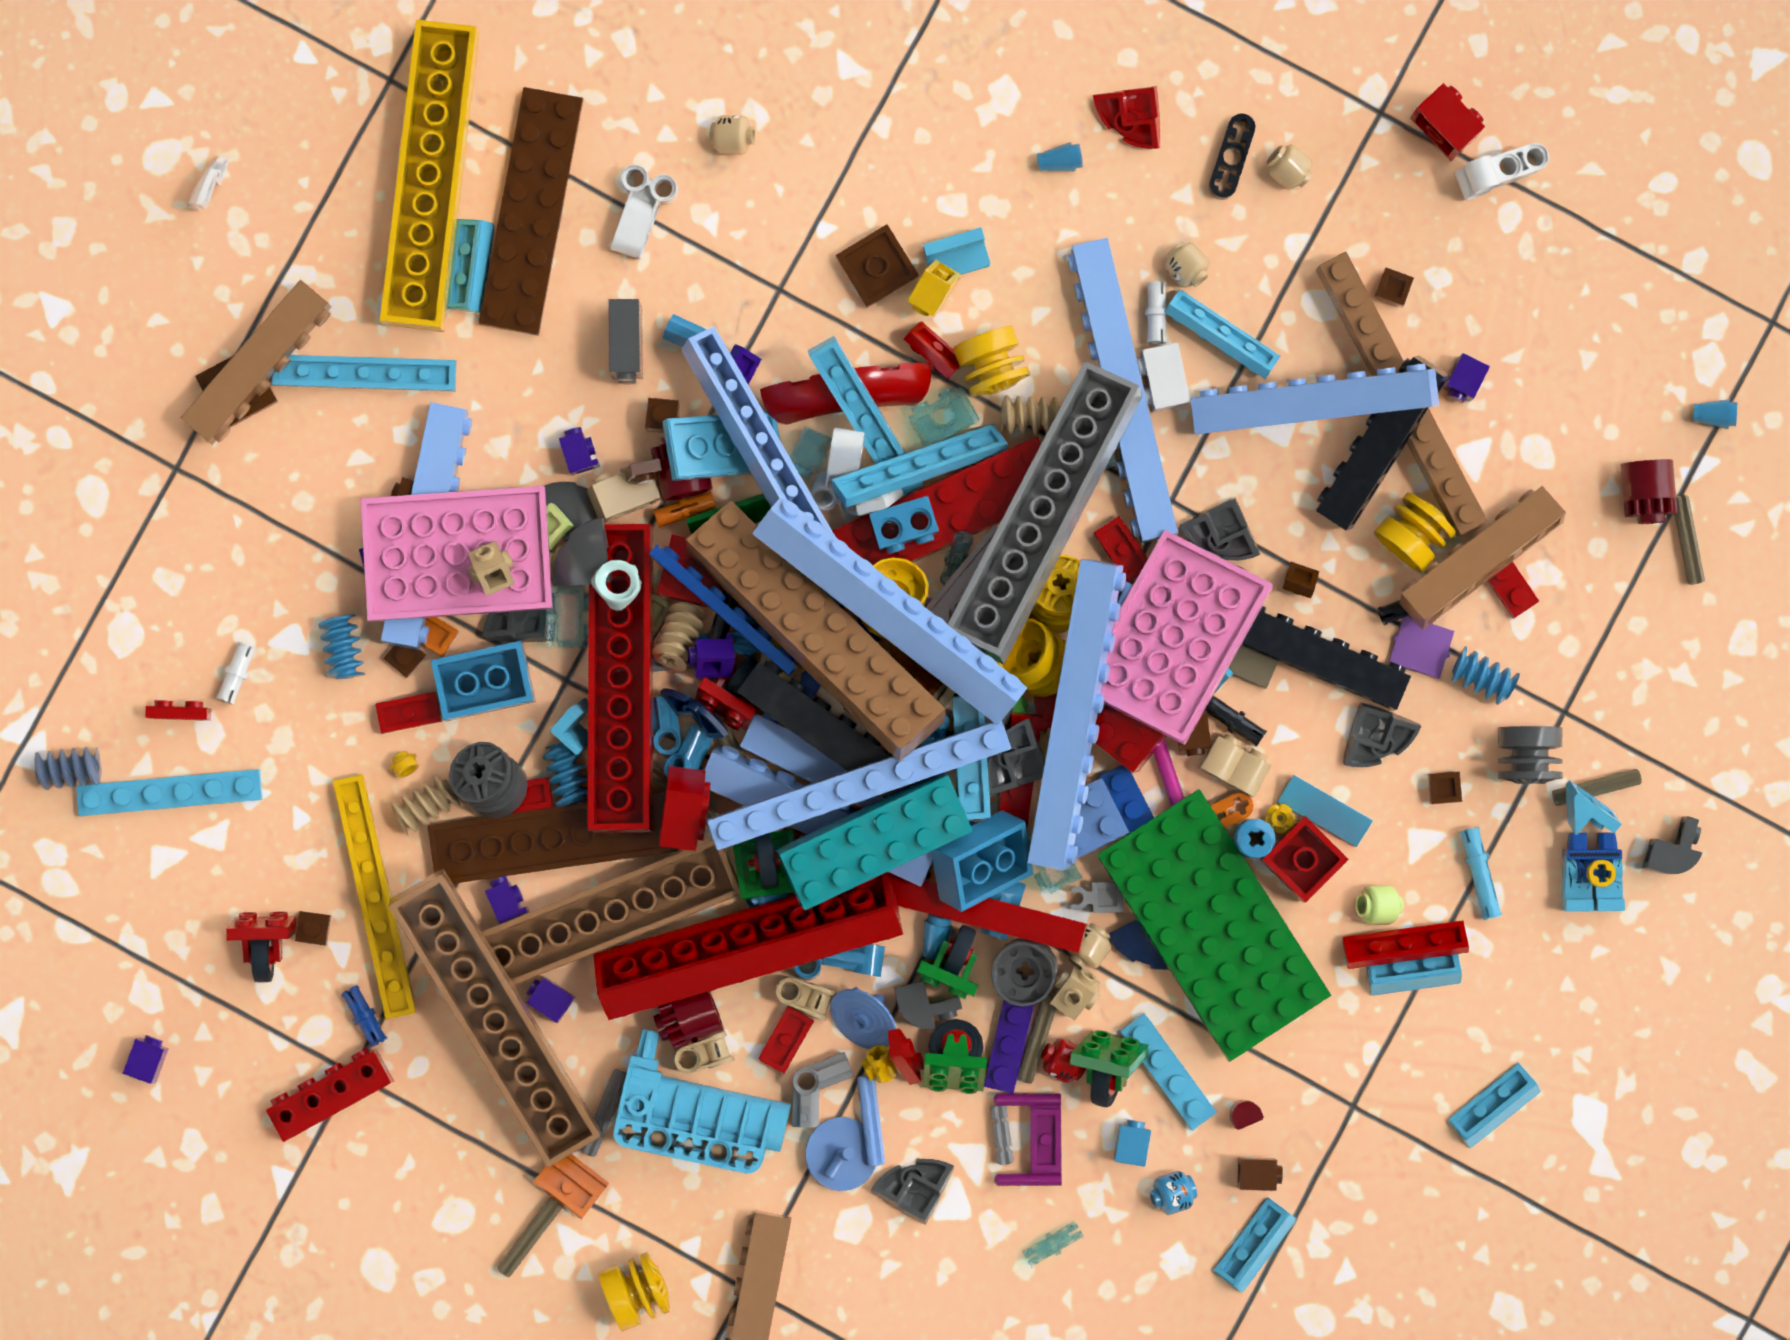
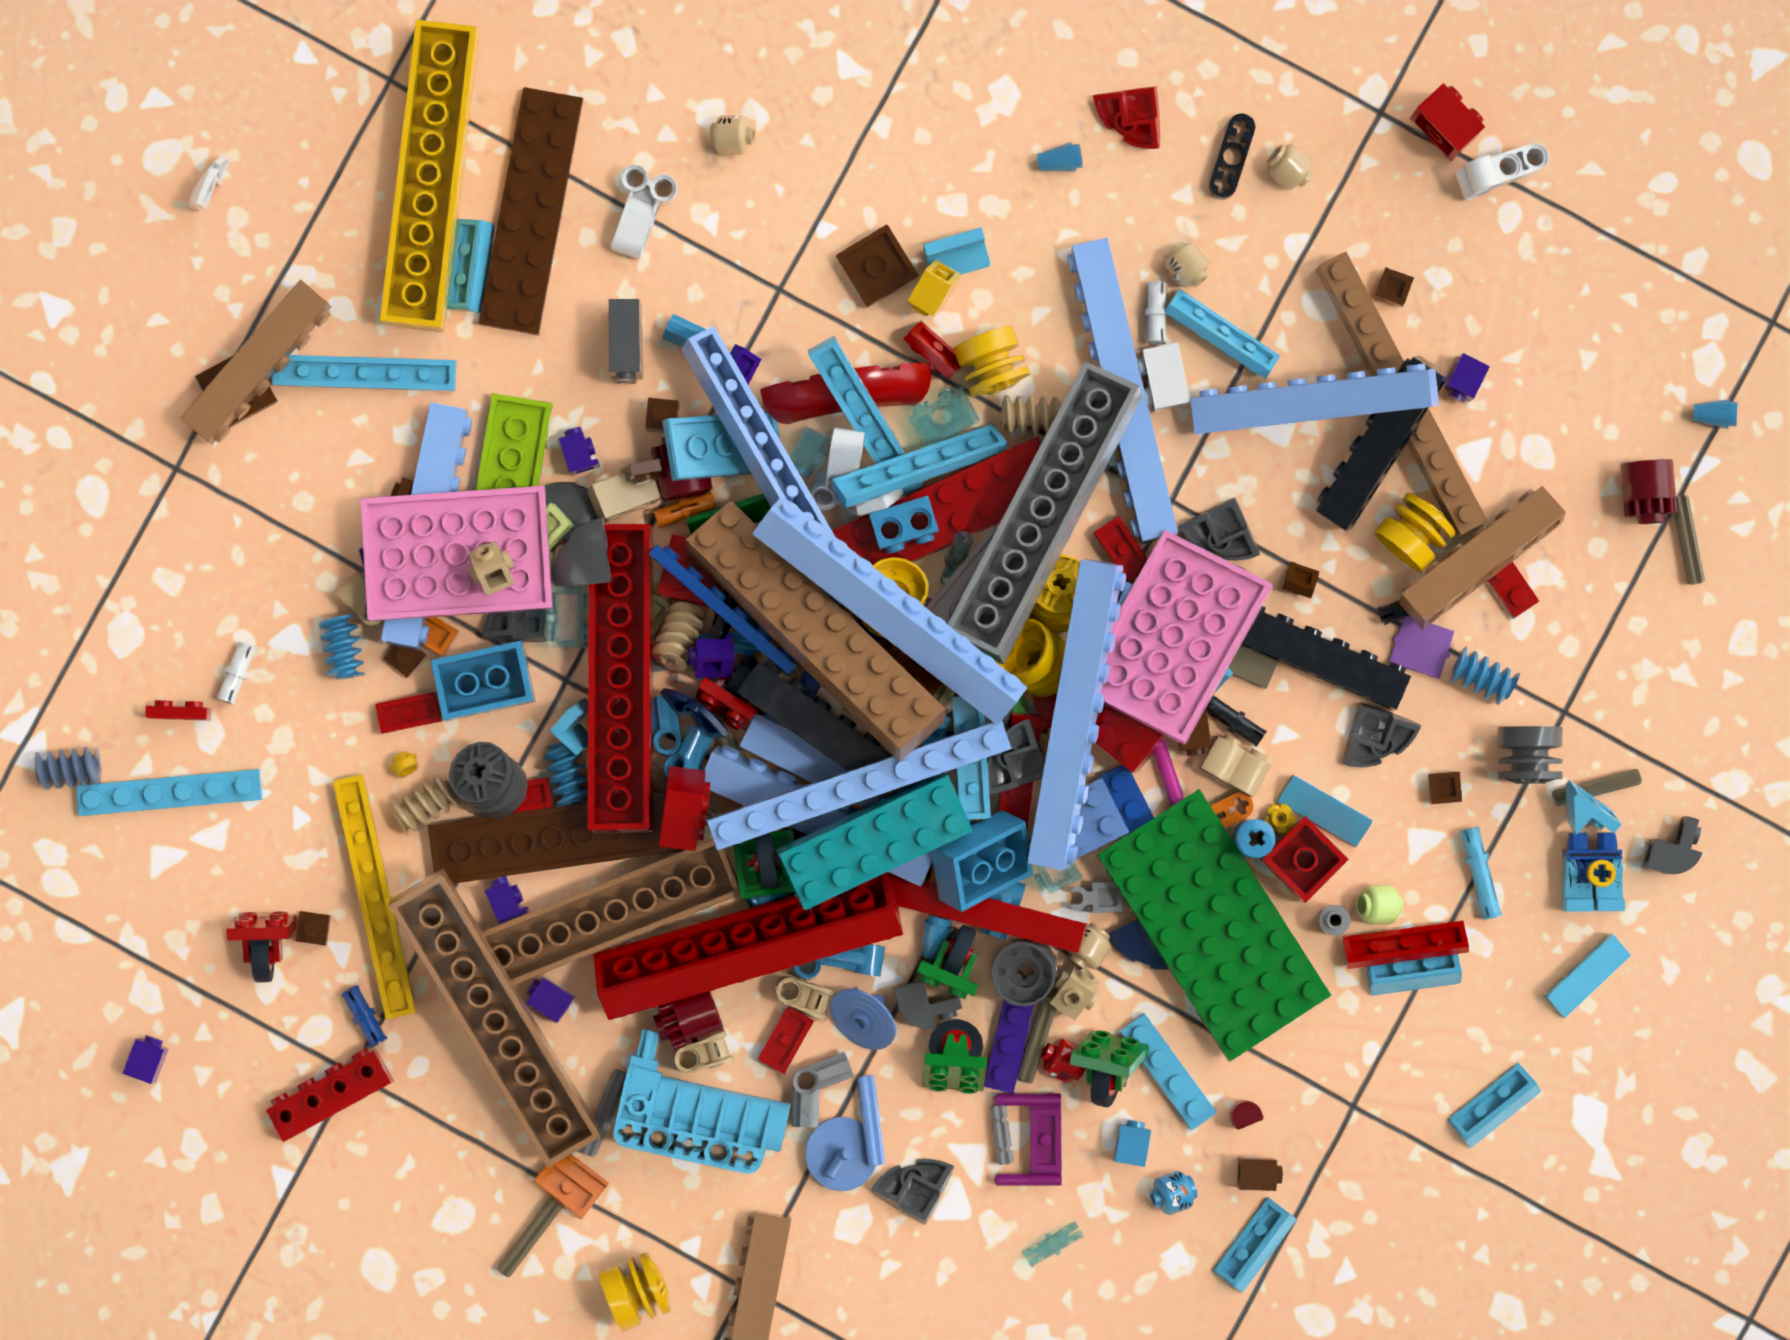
light aqua piece [591,560,642,611] -> none
yellow gear [861,1045,898,1083] -> none
red plate [888,1028,924,1085] -> none
none -> tan piece [335,572,385,629]
none -> lime plate [476,393,553,490]
none -> light grey brick [1317,905,1350,935]
none -> medium azure slope [1544,933,1631,1018]

